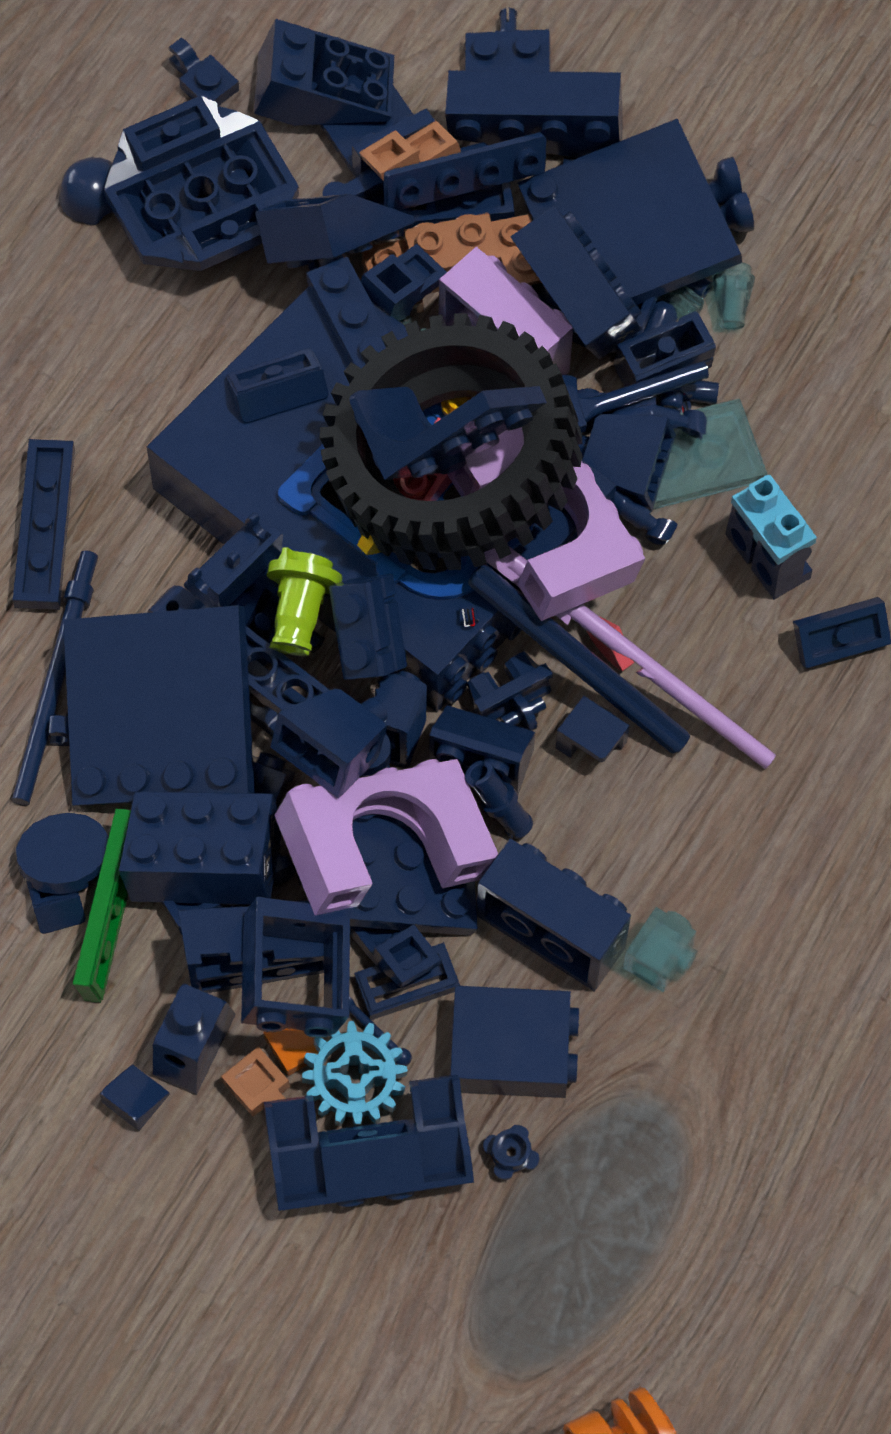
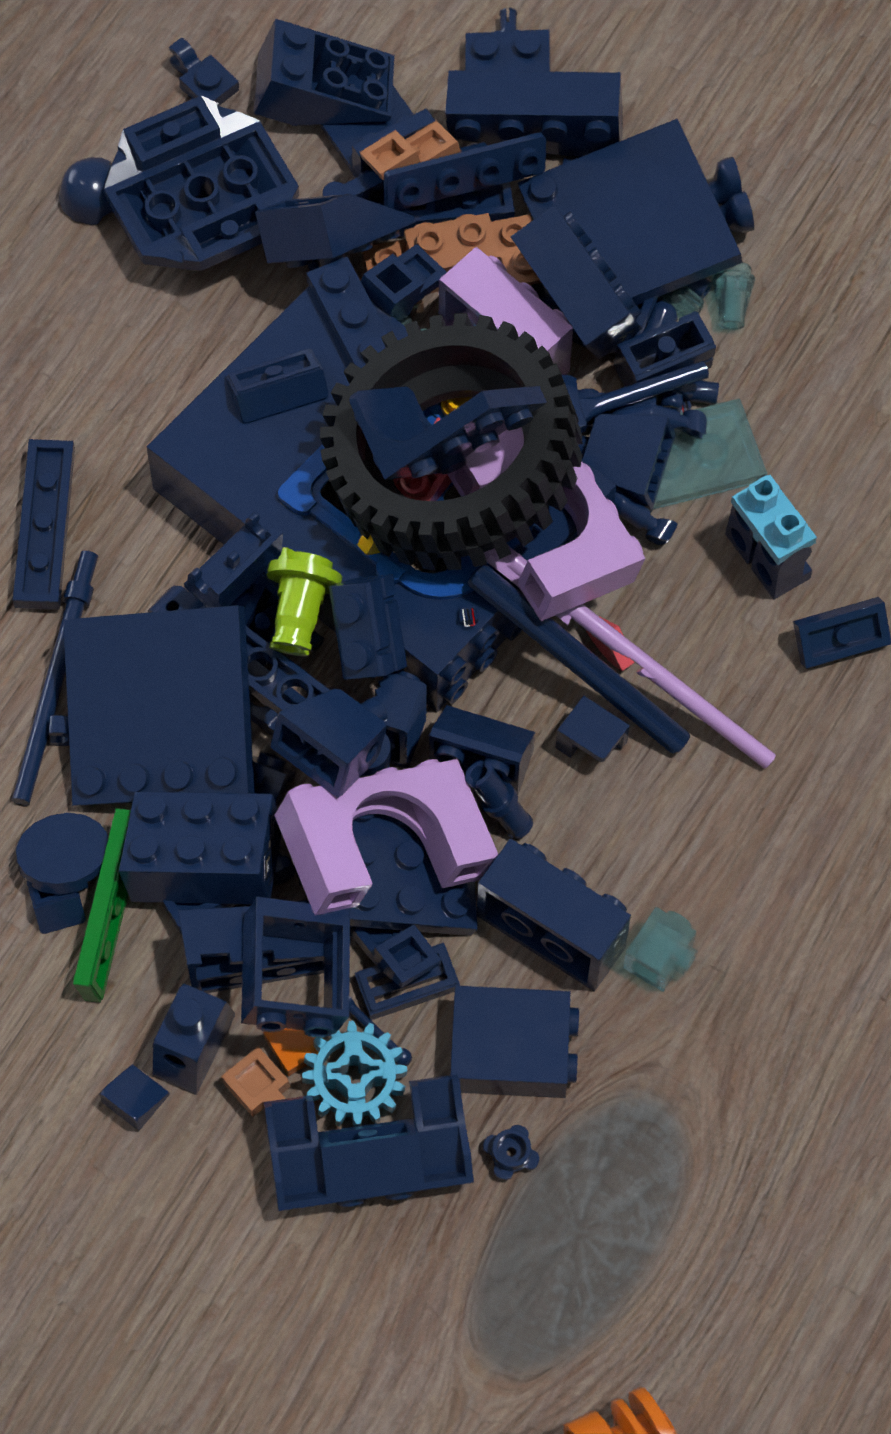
dark blue hips [468,651,553,731] -> none

